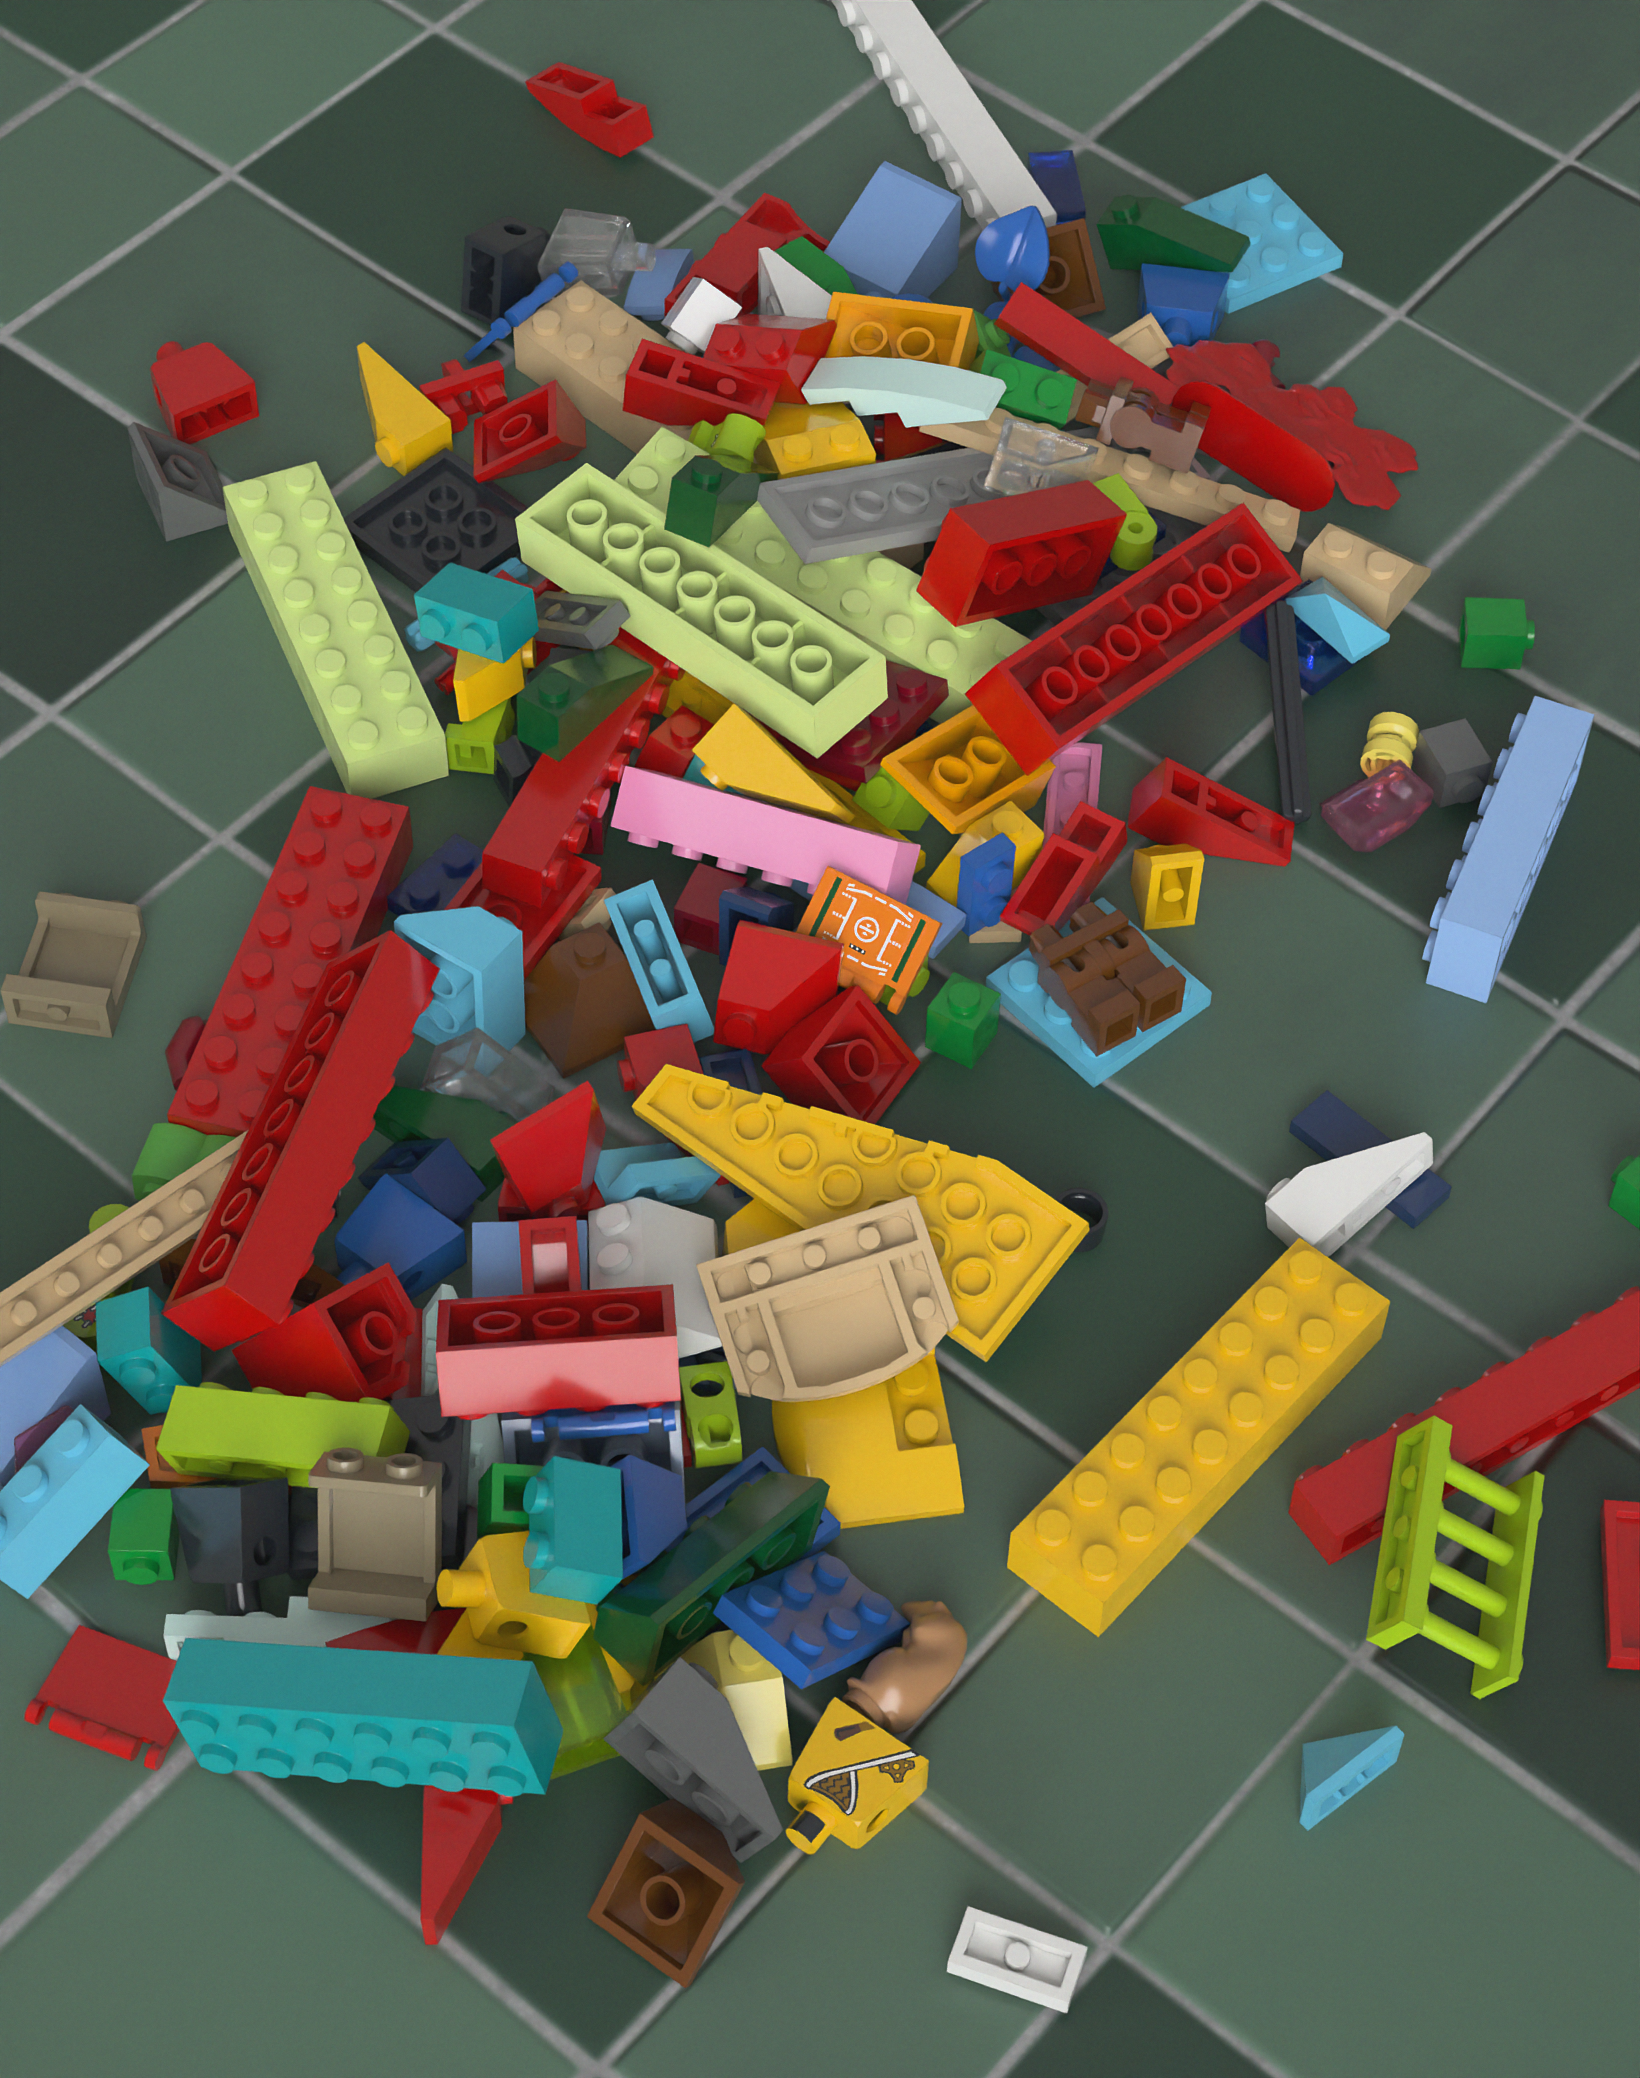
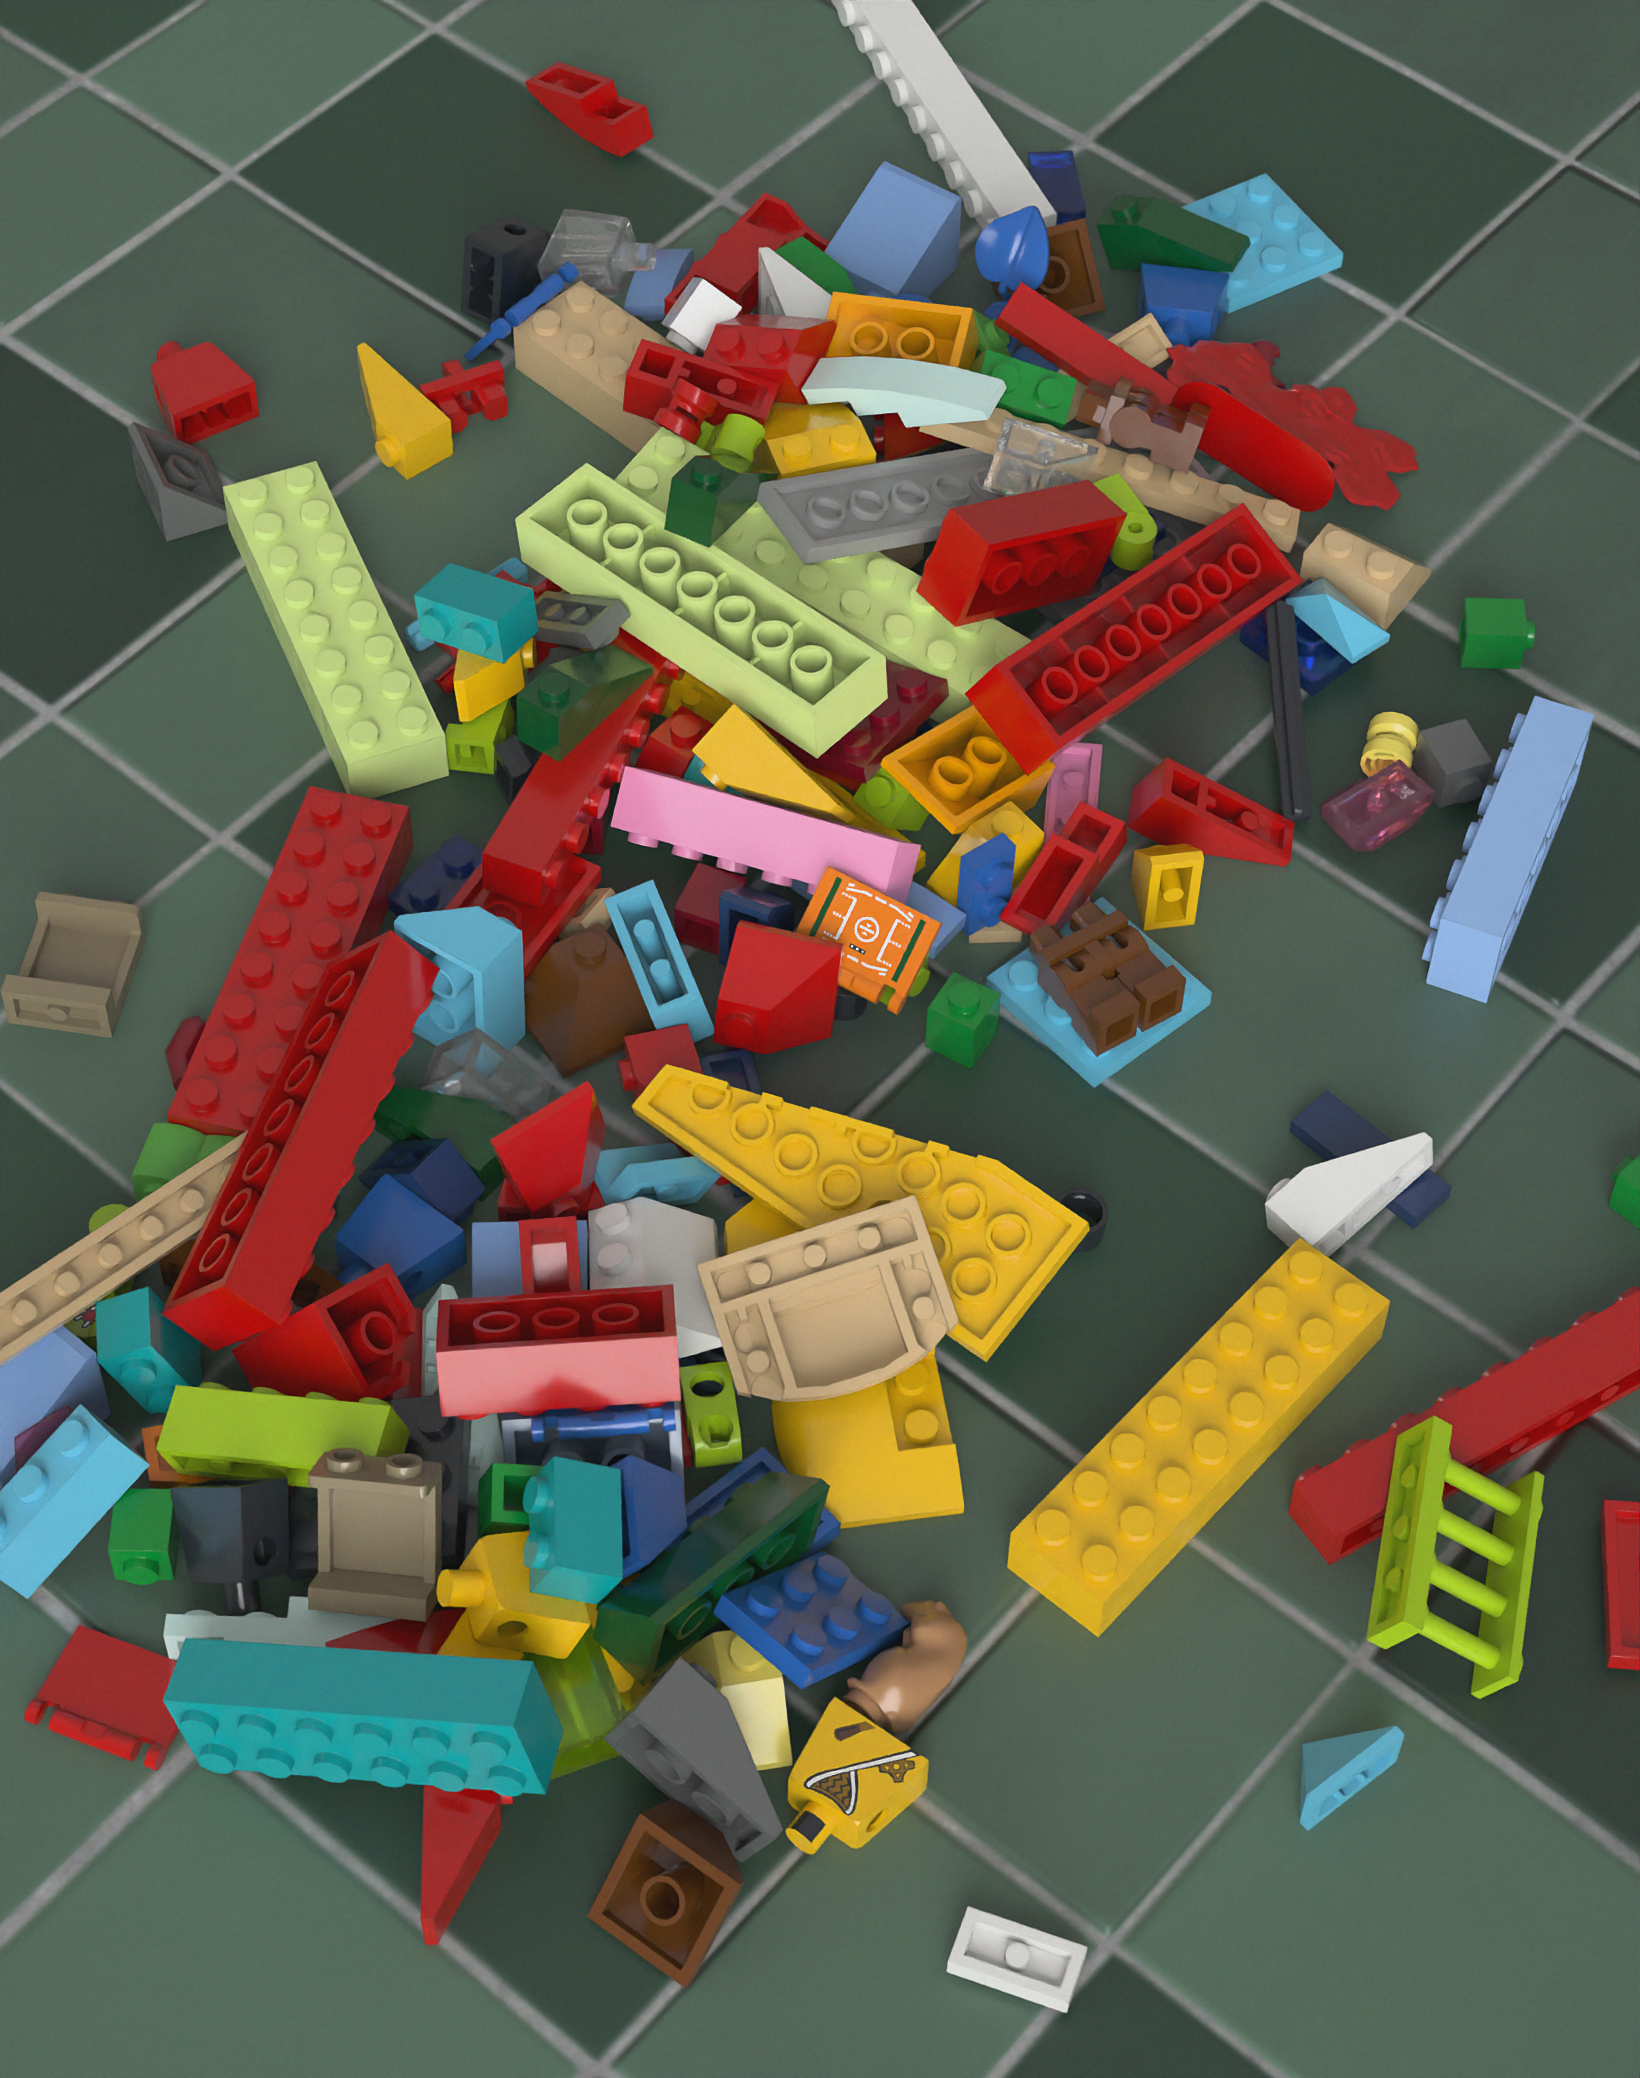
black plate [343,448,528,593] -> none
red slope [474,379,586,483] -> none
red slope [761,984,921,1124] -> none
none -> red wheel [653,378,720,445]

